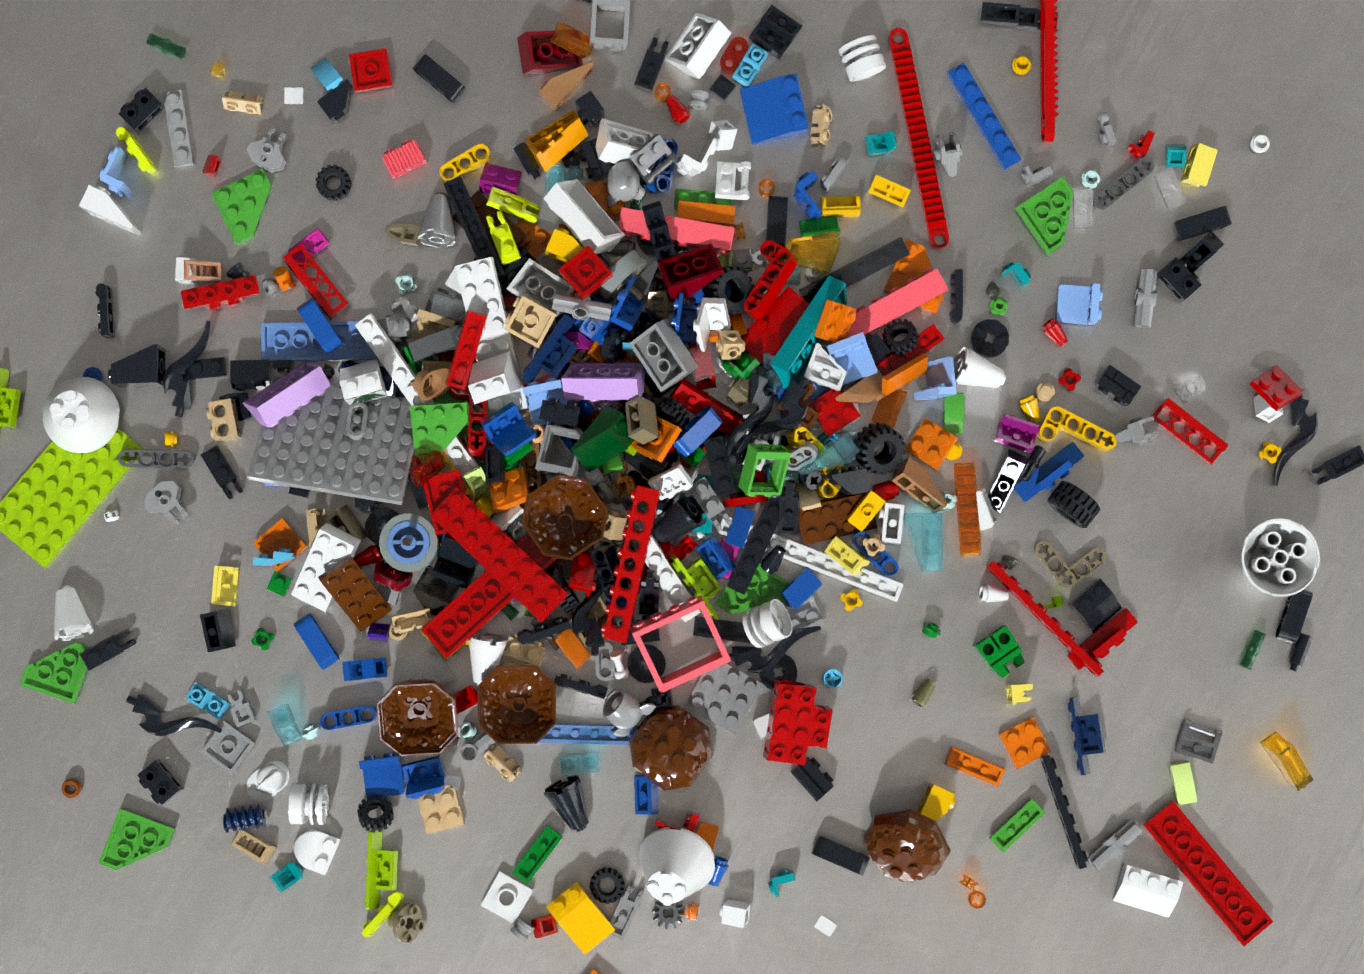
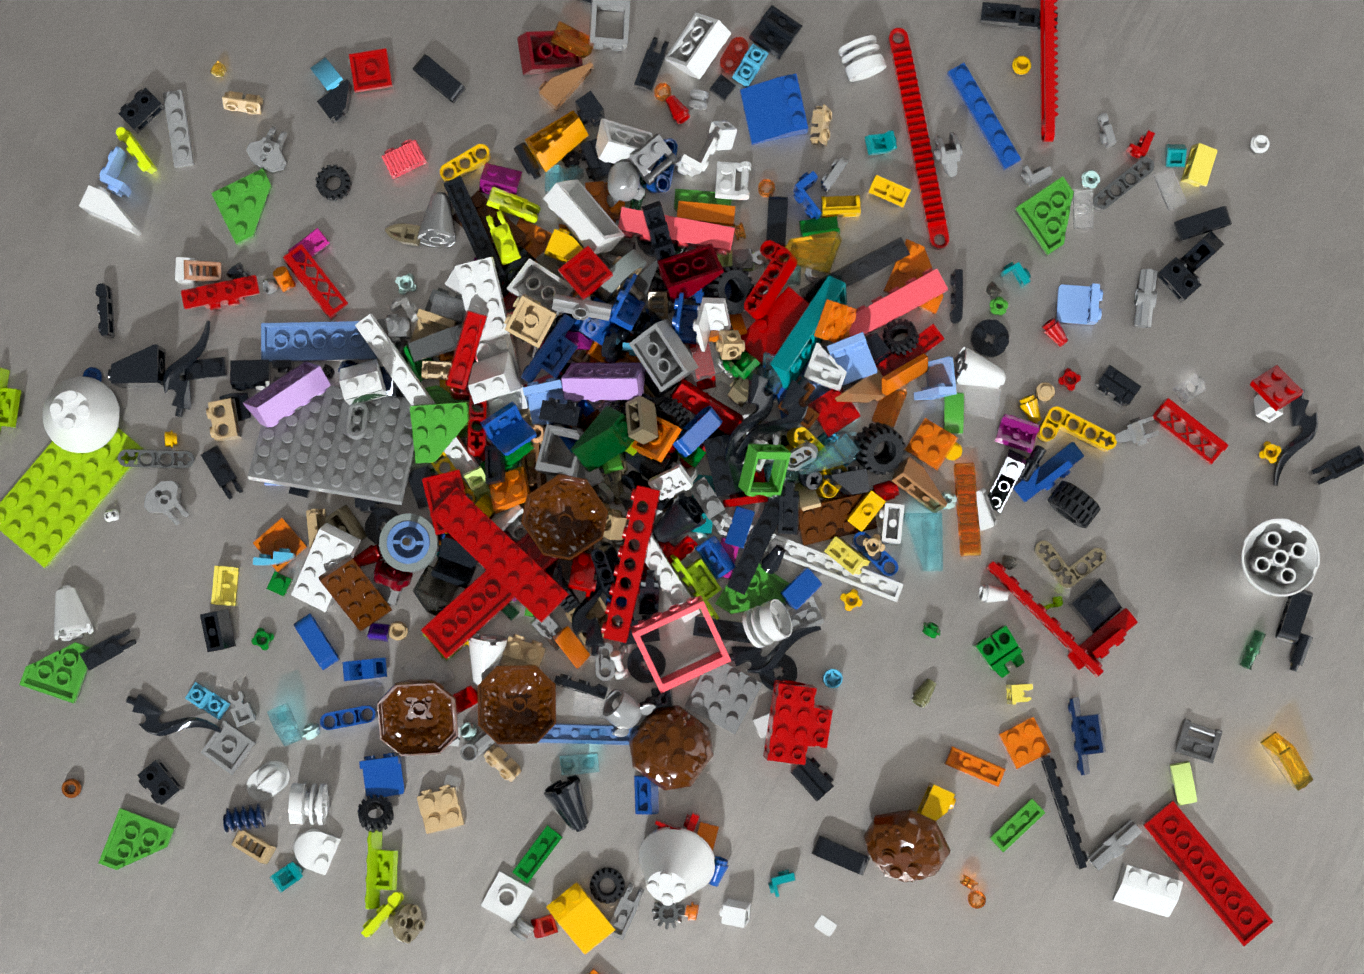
clear green pin [146,33,186,59] -> none
red slope [202,155,221,177] -> none
white sticker [284,87,303,104] -> none
blue beam [296,298,343,354] -> none
tan hinge [391,608,432,634] -> none
blue bracket [402,755,446,799] -> none
clear red slope [409,451,445,487] -> none
medium nougat piece [410,368,450,401] -> none
black hinge [516,616,571,645] -> none
clear orange bush [615,475,635,494] -> none

